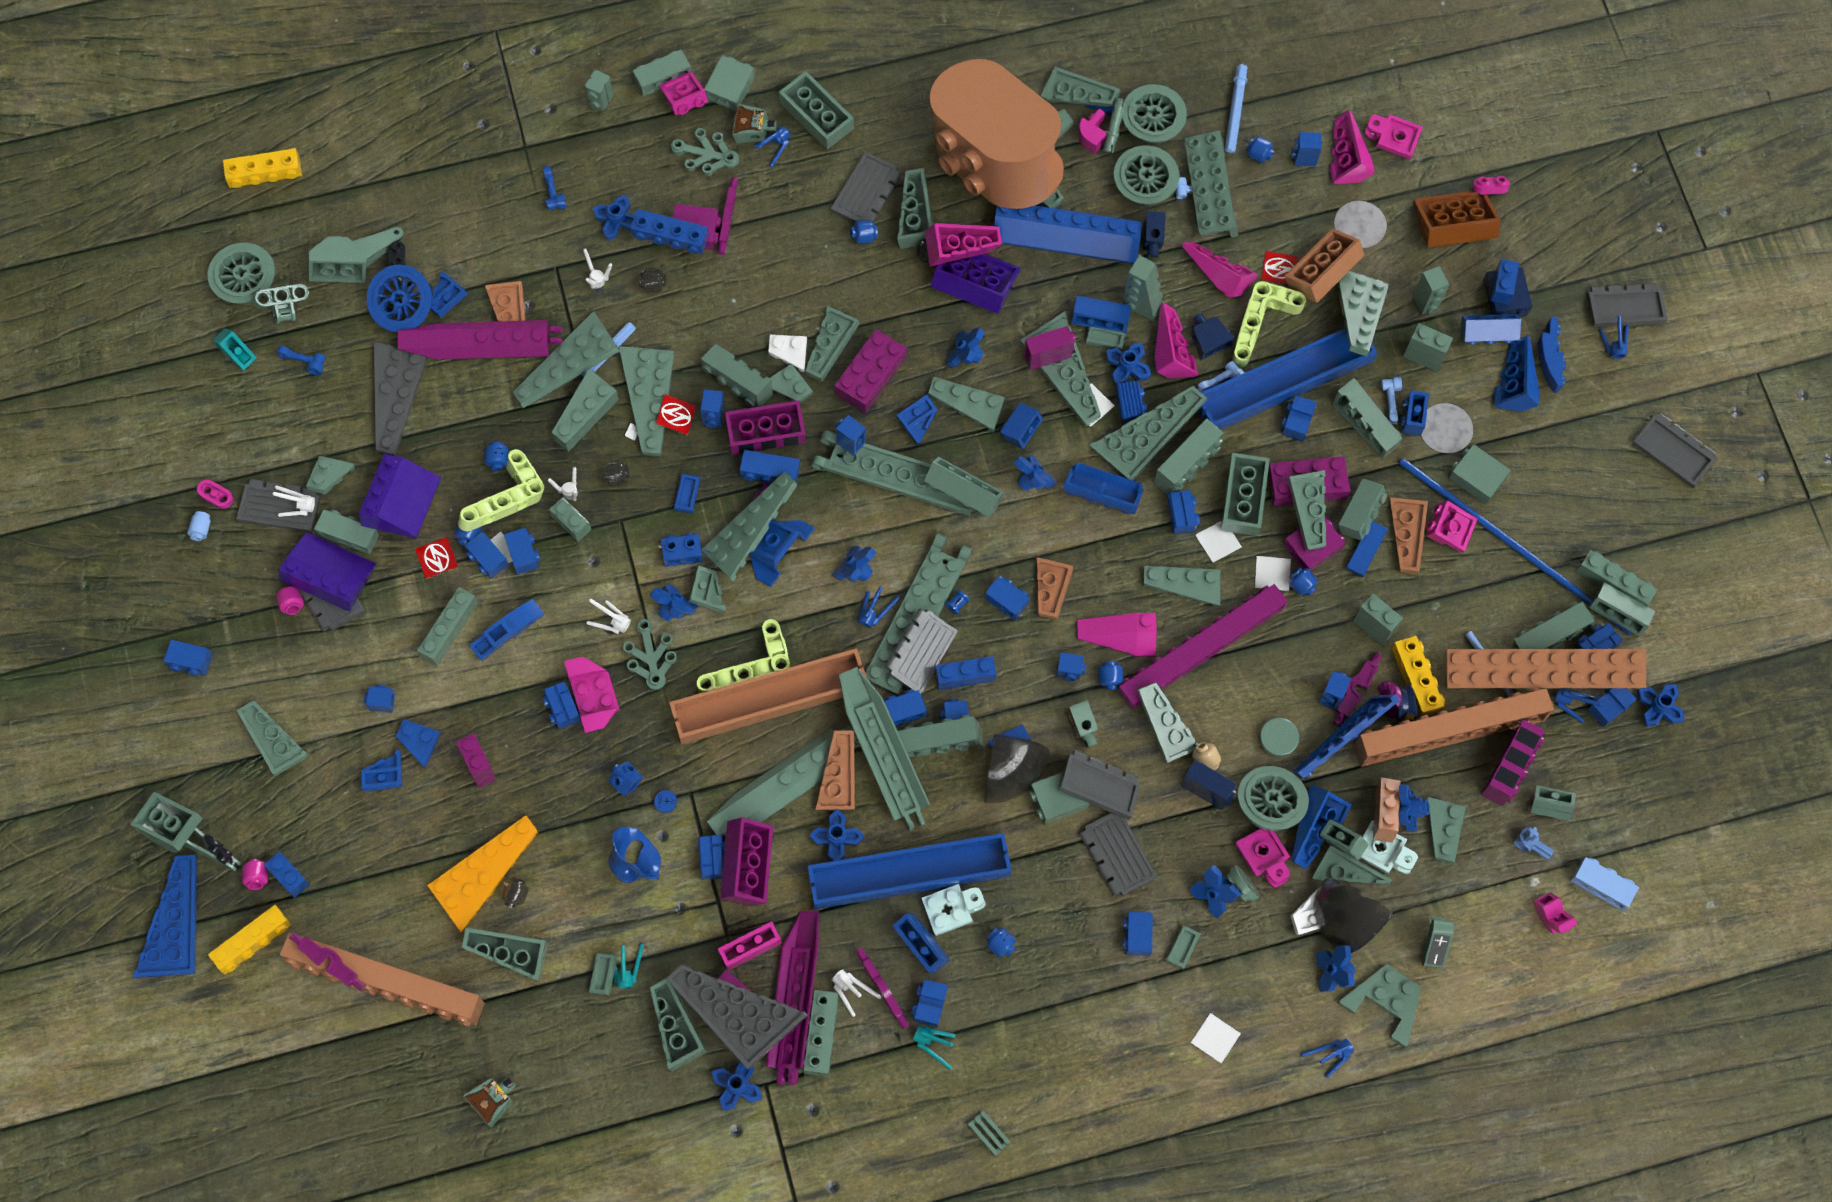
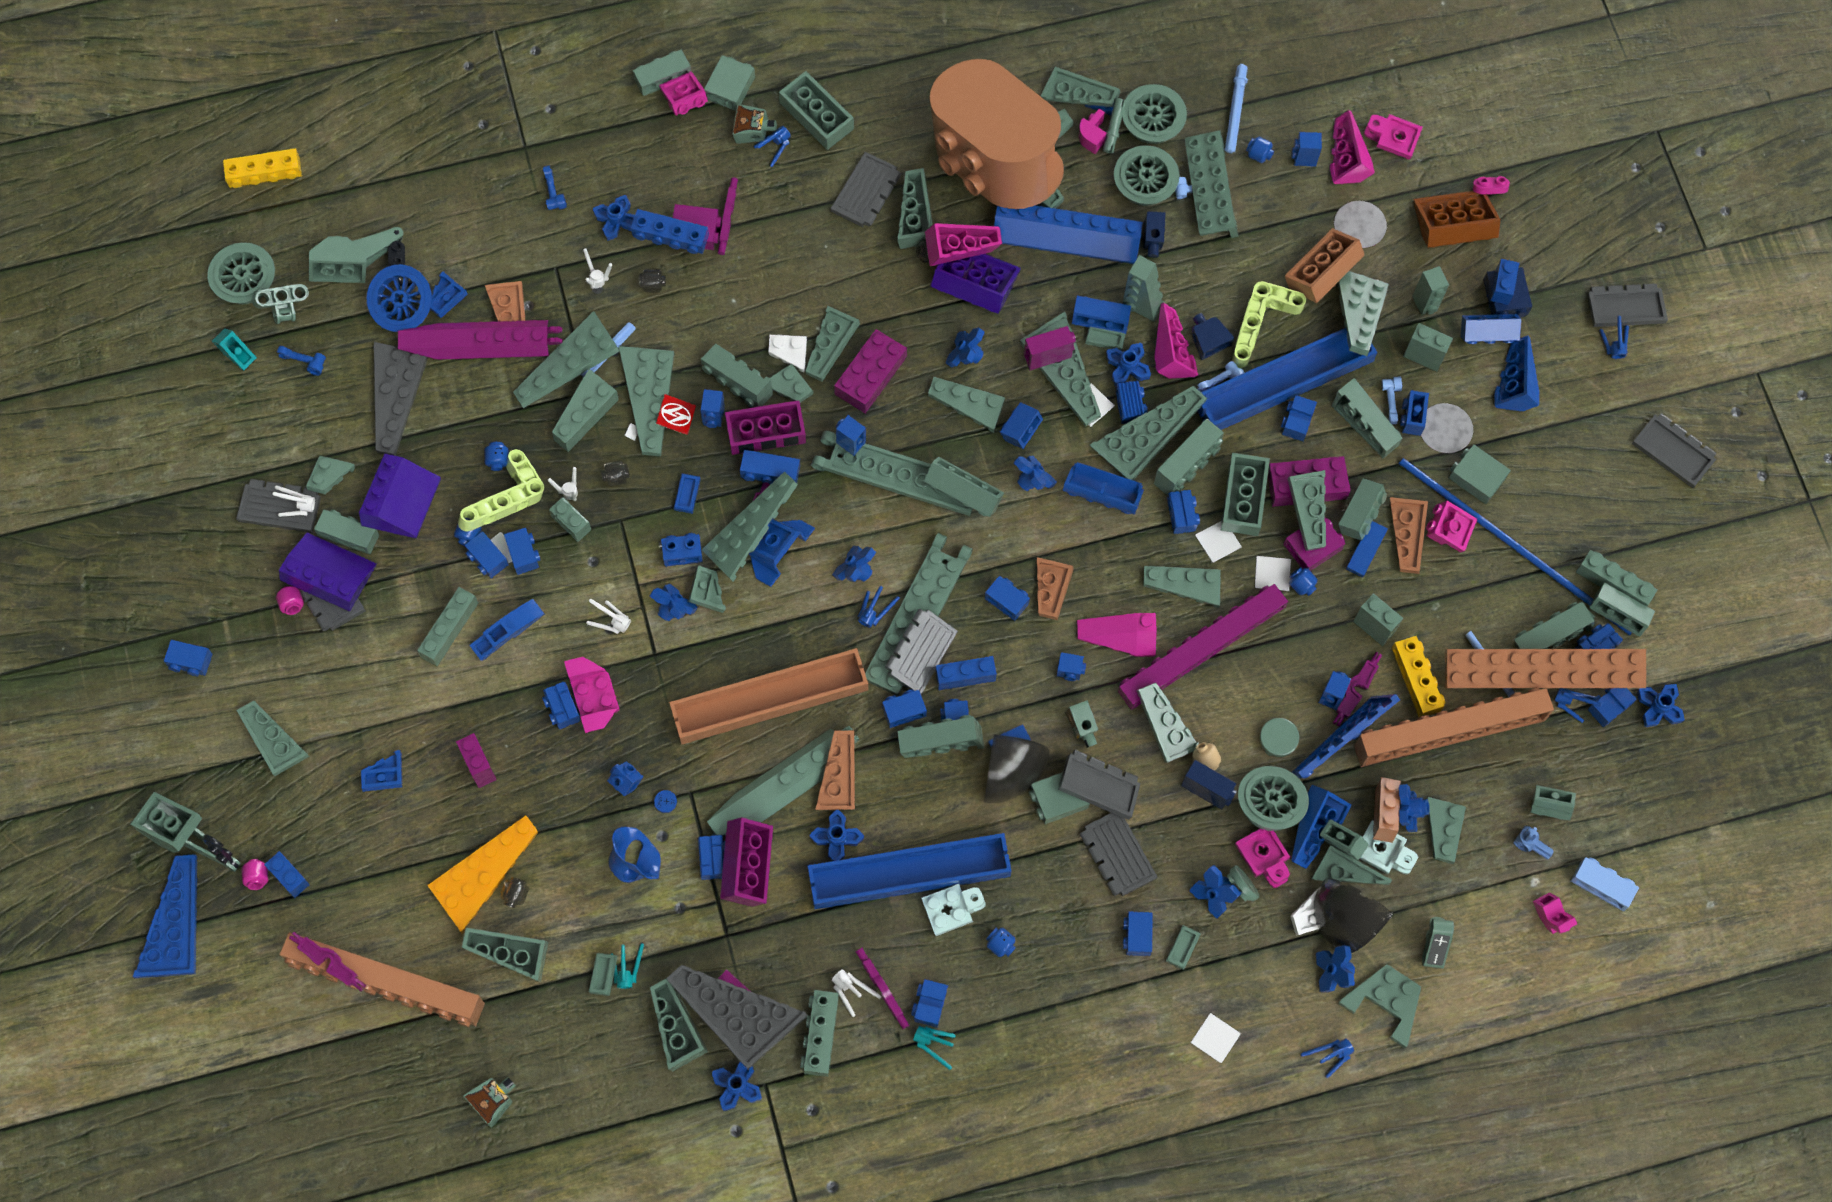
light blue brick [187,511,211,541] -> none
dark pink plate [197,480,233,509] -> none
yellow brick [208,905,291,975] -> none
blue brick [364,685,396,713] -> none
blue wing [396,719,441,768] -> none
red sticker [415,537,458,579] -> none
sand green brick [585,70,613,111] -> none
sand green plant [623,619,677,690] -> none
sand green plant [671,128,739,176] -> none
yellowish green beam [697,619,790,693] -> none
dark pink brick [718,921,782,971] -> none
magenta hinge [766,911,819,1086] -> none
sand green hinge [839,667,930,831] -> none
blue head [850,220,878,244] -> none
blue brick [893,913,950,973] -> none
blue wing [896,395,938,445] -> none
blue bush [945,589,970,615] -> none
sand green tile [968,1111,1010,1156] -> none
blue head [1098,662,1124,690] -> none
dark pink wedge [1182,242,1258,298] -> none
red sticker [1261,251,1298,285] -> none
piece [1378,681,1418,722] -> none
magenta brick [1481,719,1545,806] -> none
blue slope [1538,317,1566,393] -> none

